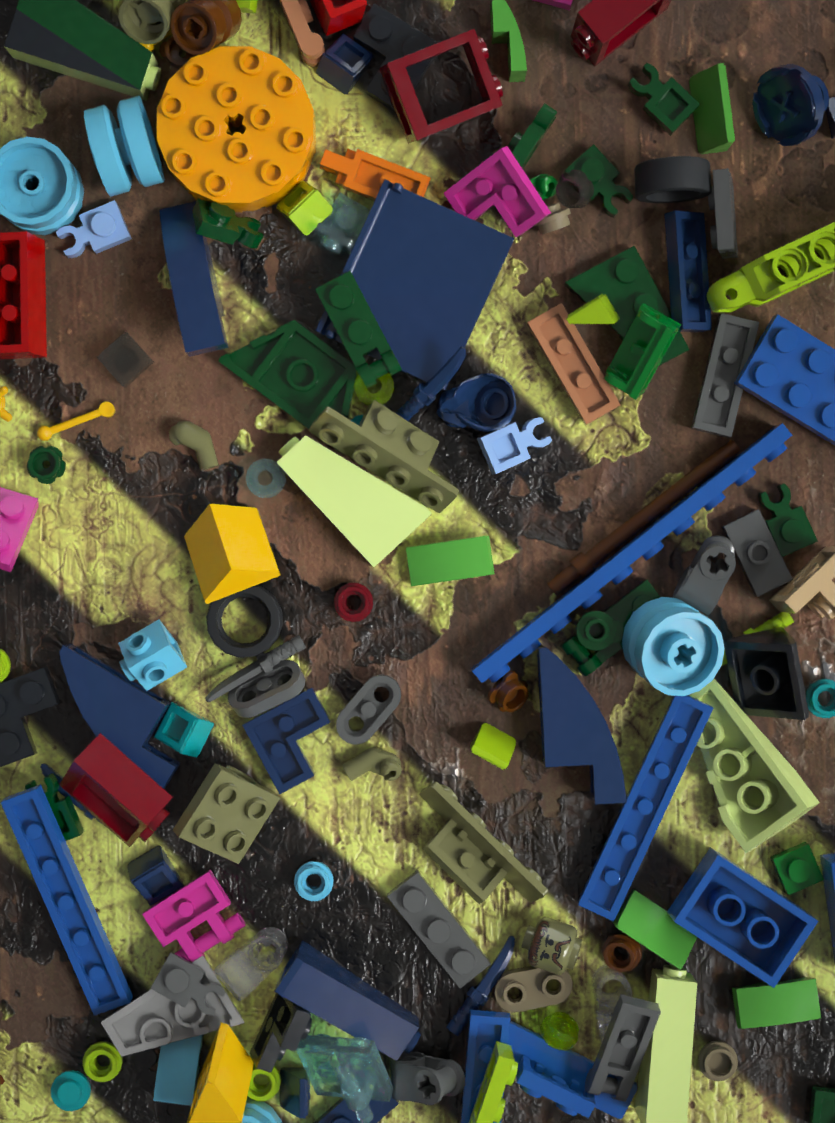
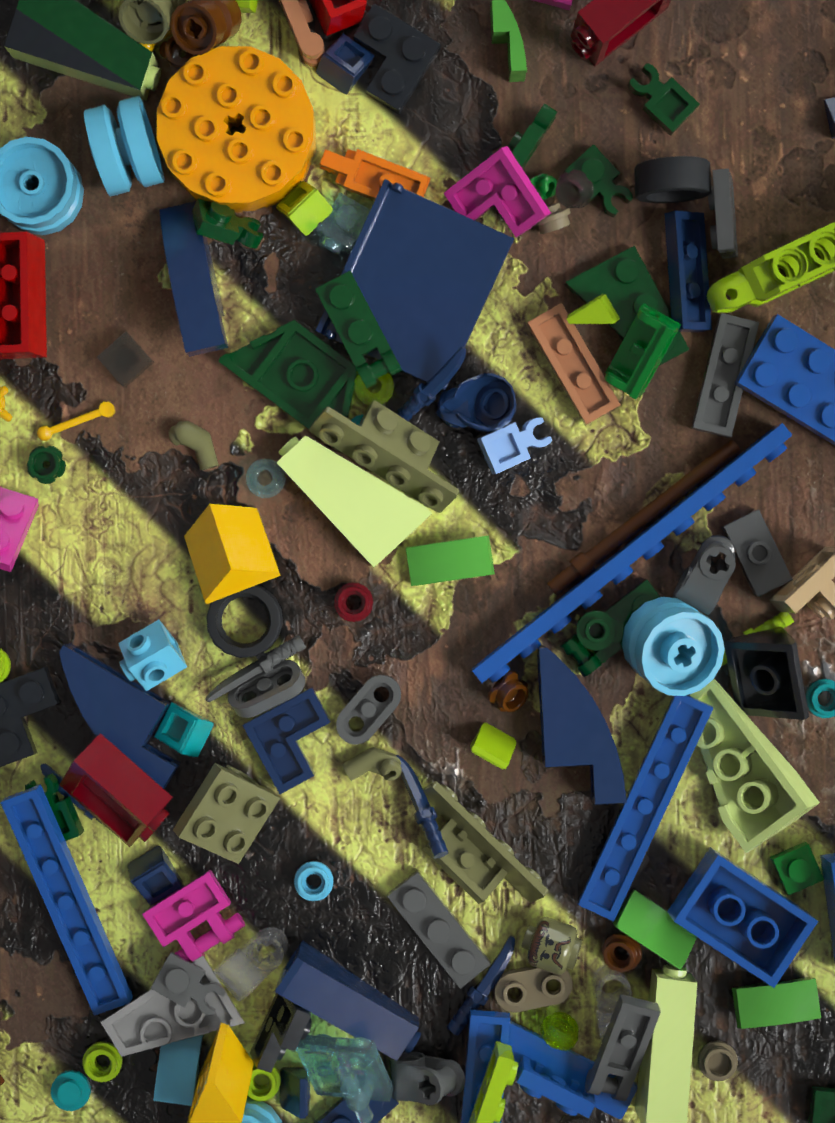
light blue plate [56,200,132,258] -> none
dark red window [379,29,503,144] -> none
bright green slope [689,63,735,154] -> none
dark blue tile [752,64,829,146] -> none
dark green plate [758,483,818,557] -> none
none -> dark blue piece [396,755,449,859]

